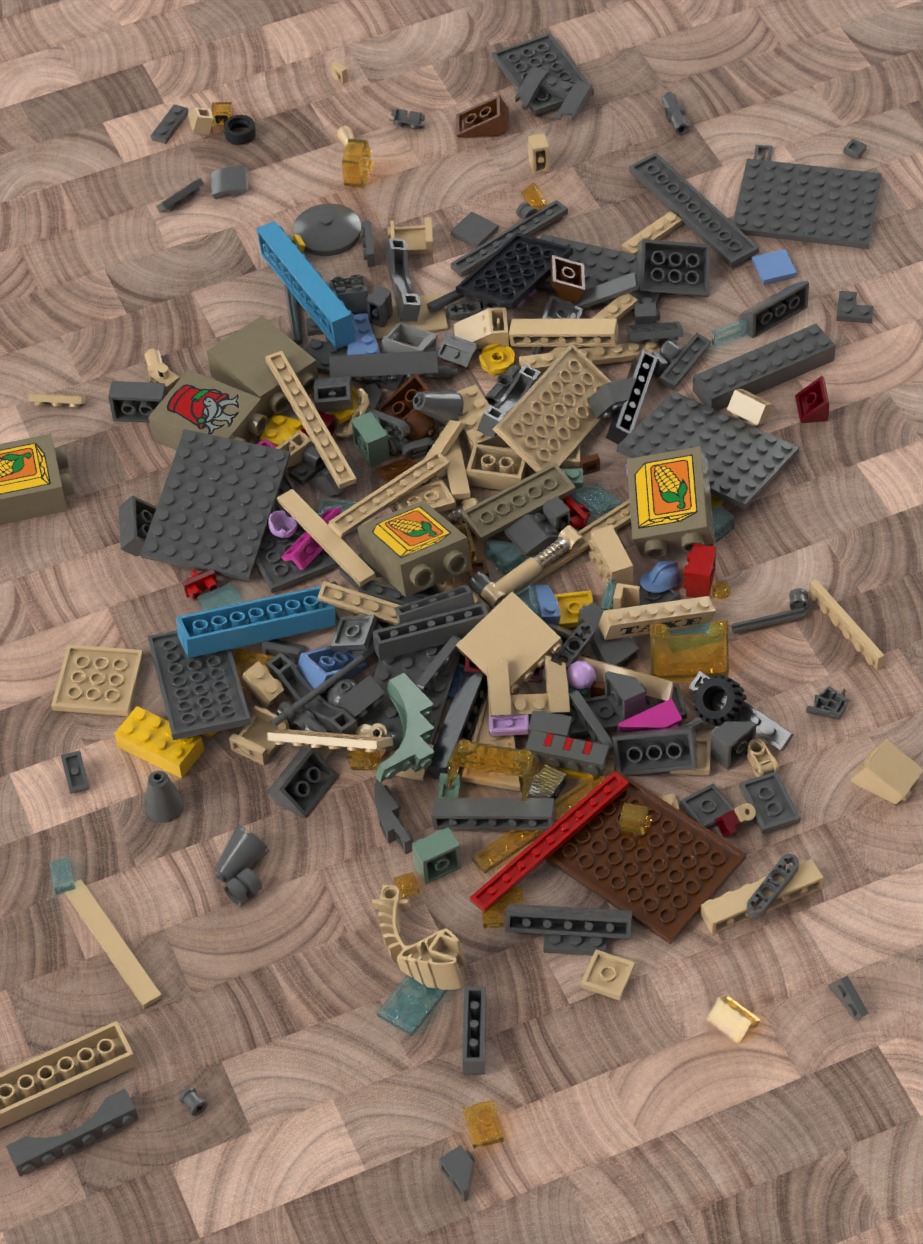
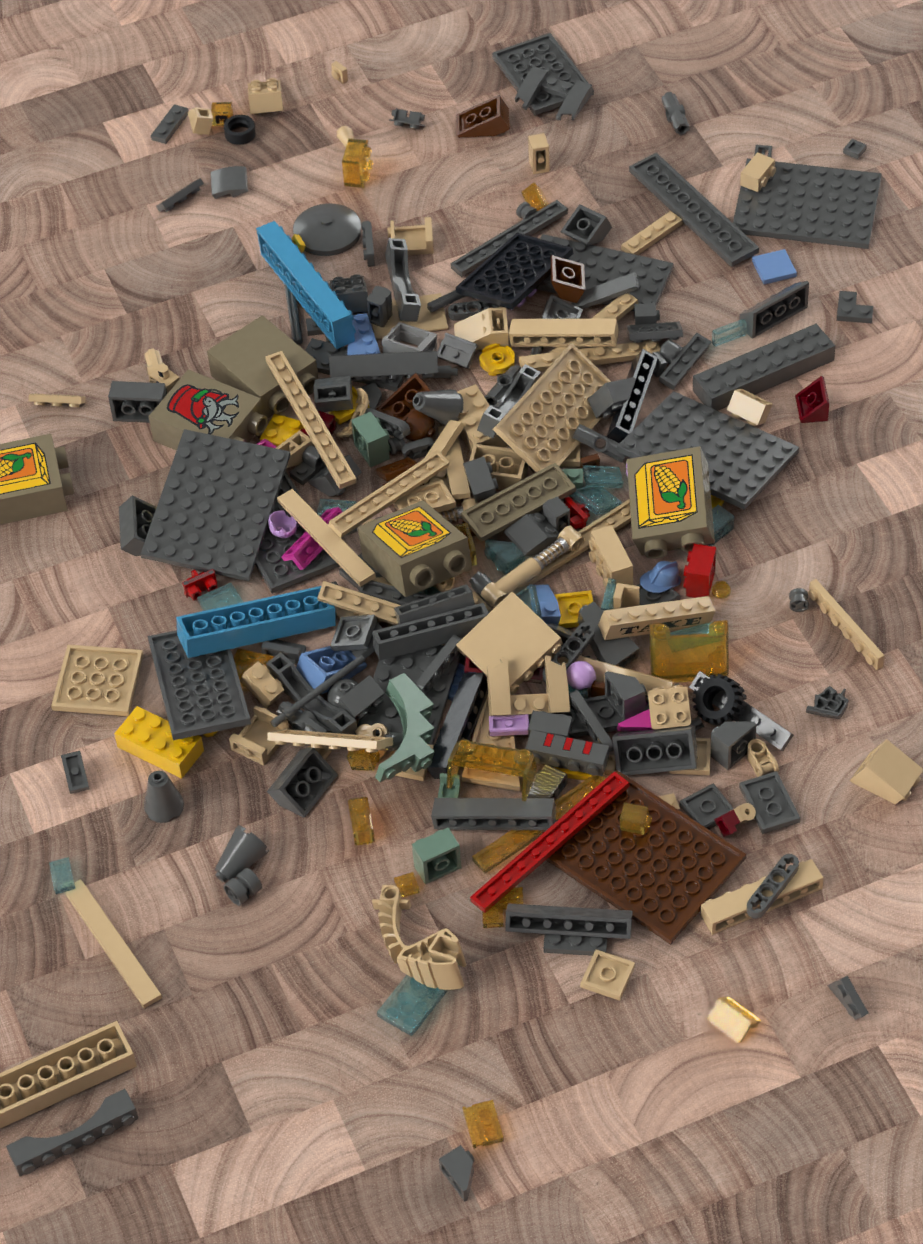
dark grey bush [179,1087,208,1116] -> none
dark grey slope [375,780,413,854] -> none
dark grey tile [451,211,499,248] -> none
dark grey brick [462,987,487,1074] -> none
reddish brown plate [468,559,489,579] -> none
dark grey slope [637,239,711,297] -> none
dark grey axle [731,608,806,634] -> none
none -> tan slope [248,78,283,114]
none -> clear yellow brick [348,797,375,845]
none -> dark grey brick [463,457,499,503]
none -> dark grey slope [560,204,612,246]
none -> dark grey piece [572,423,625,462]
none -> clear light blue plate [583,465,623,488]
none -> tan bracket [648,685,691,730]
none -> tan brick [740,152,776,192]

